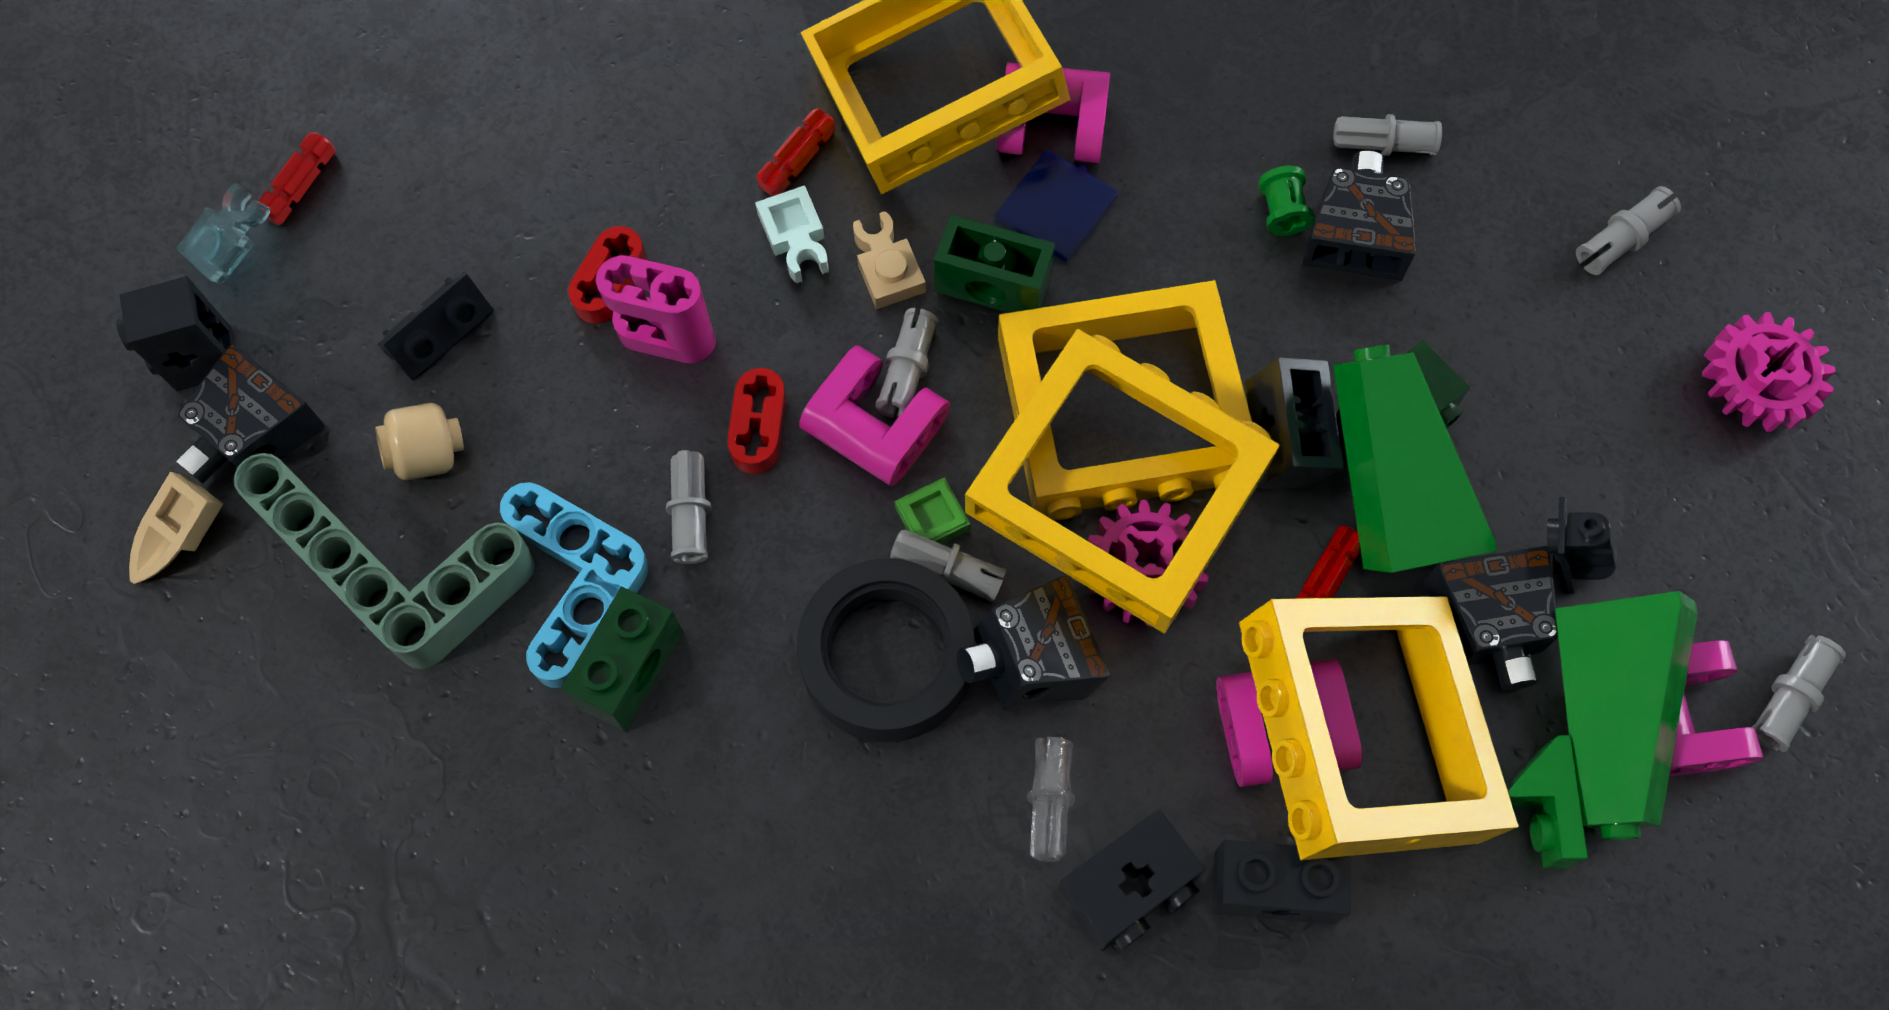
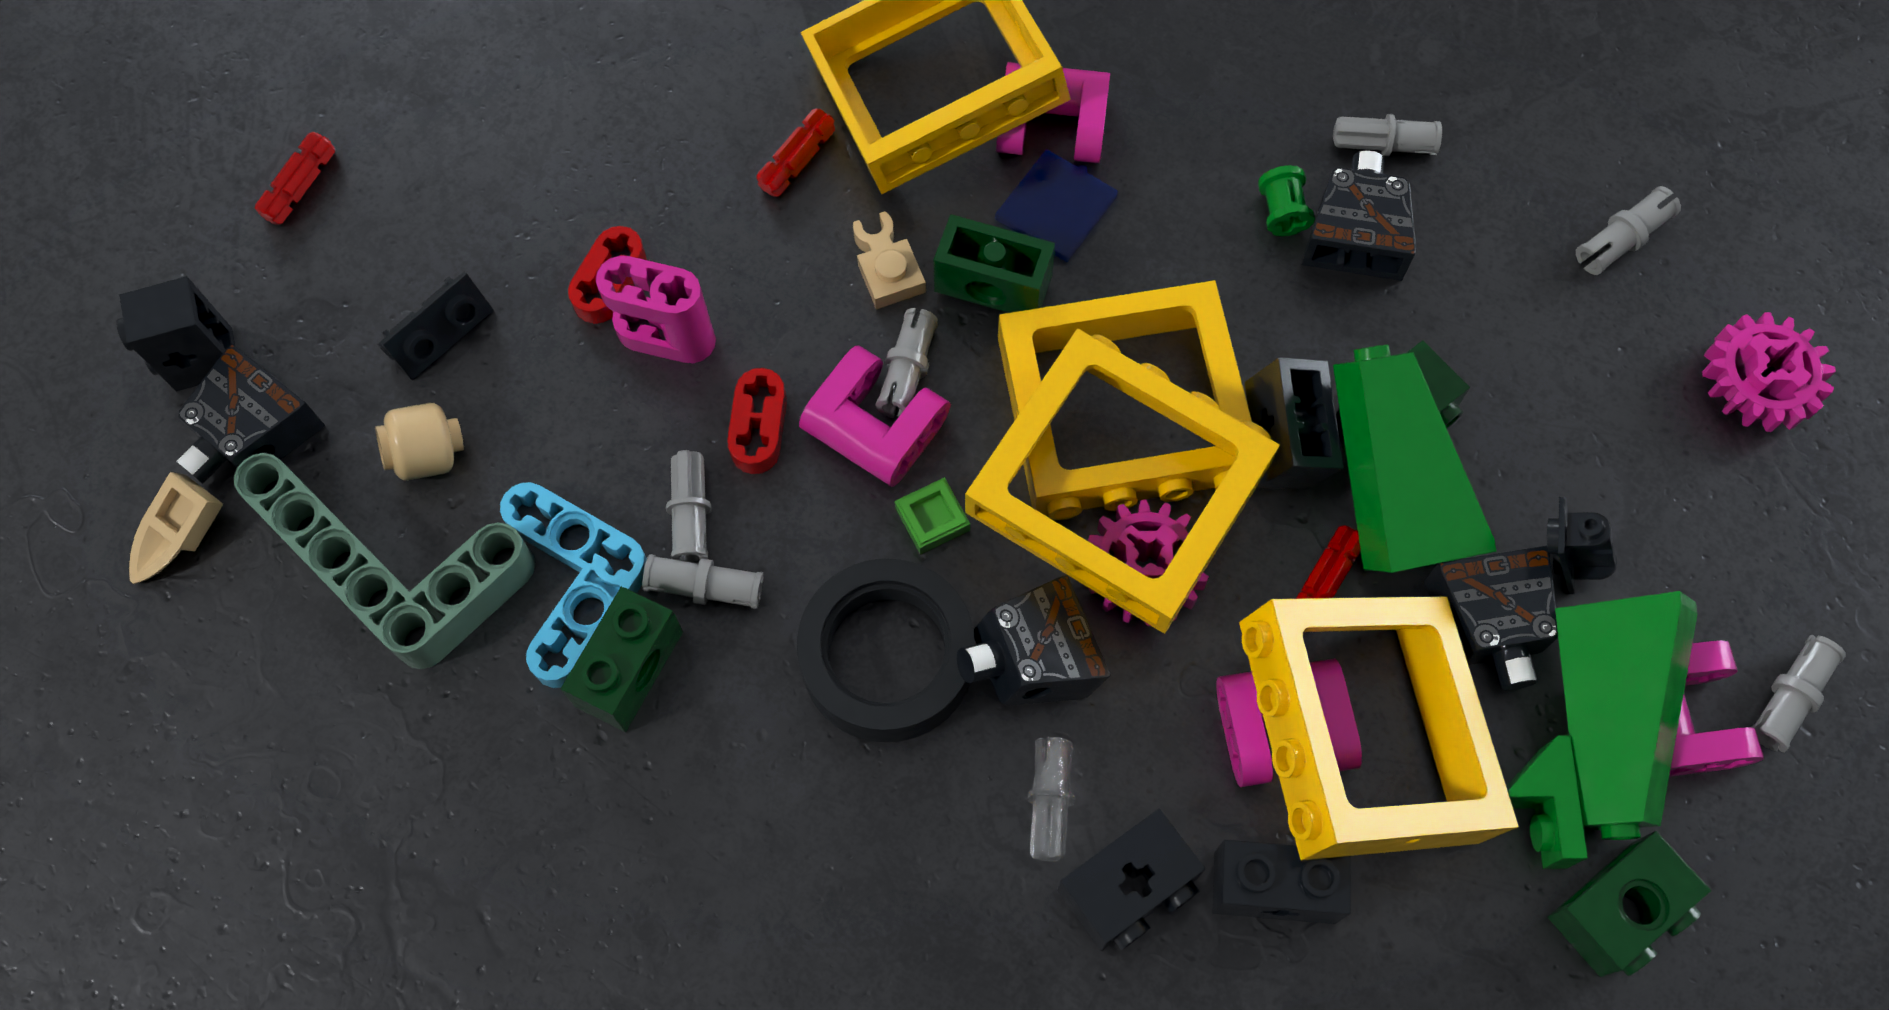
clear light blue plate [176,184,271,285] -> none
light aqua plate [755,185,829,283] -> none
light grey axle [890,530,1006,603] -> none
none -> light grey pin [642,554,764,609]
none -> dark green brick [1547,831,1712,977]

